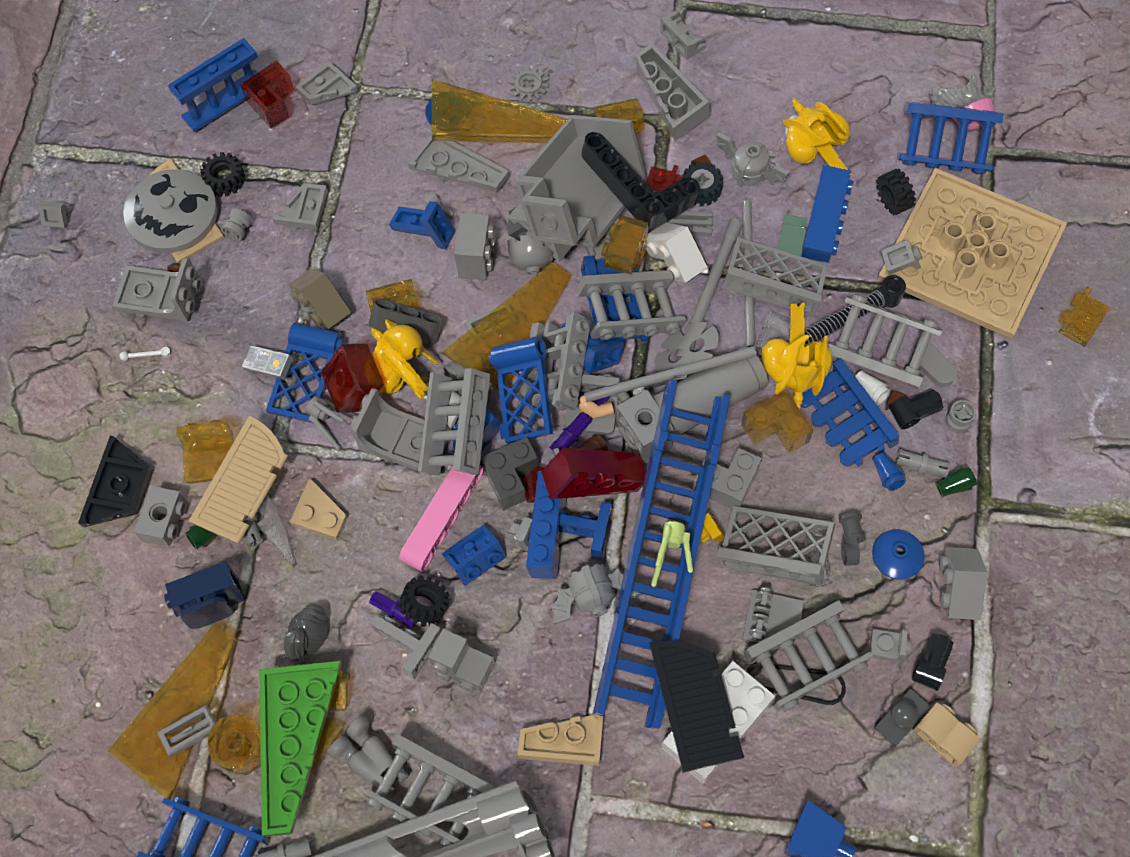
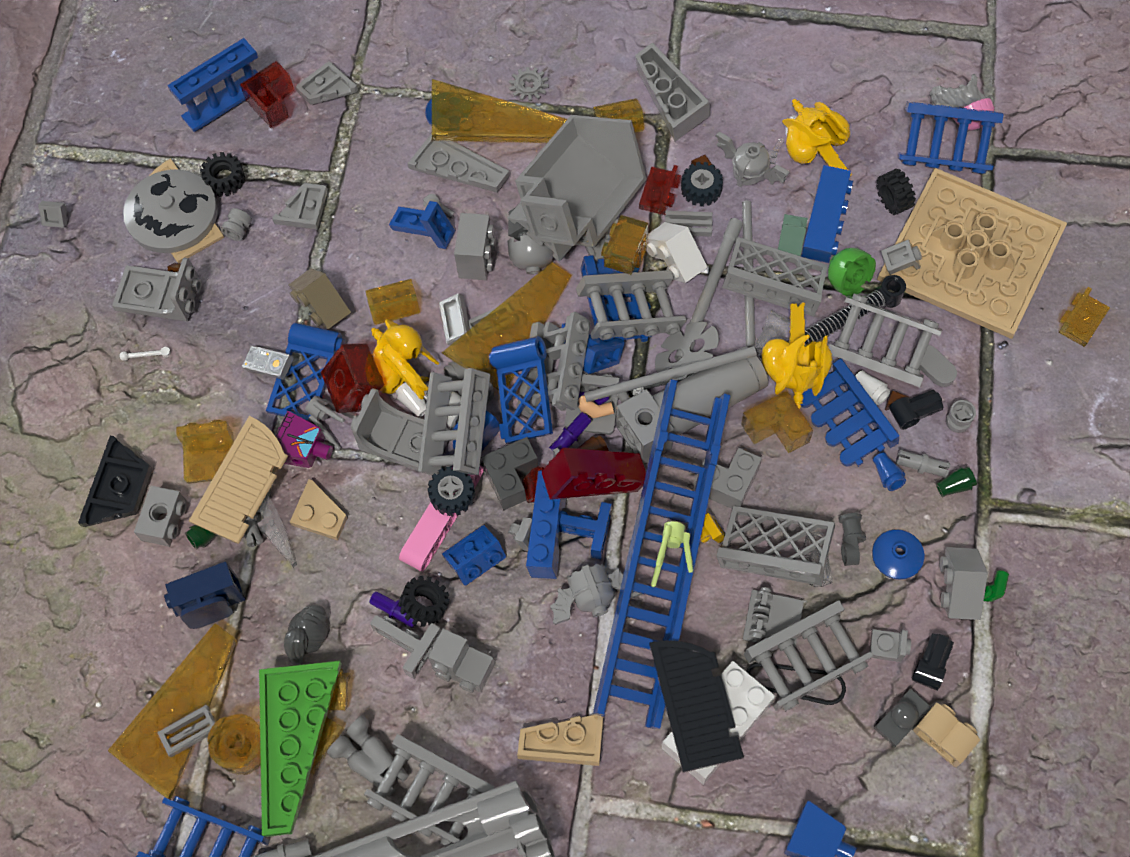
dark grey beam [369,299,442,344] -> none
black beam [581,132,700,229] -> none
light grey hinge [660,10,706,60] -> none
none -> magenta torso [275,411,333,468]
none -> white cone [395,382,426,418]
none -> black wheel [428,466,475,516]
none -> tile [439,293,471,346]
none -> bright green cylinder [828,248,876,297]
none -> green arm [984,570,1009,602]

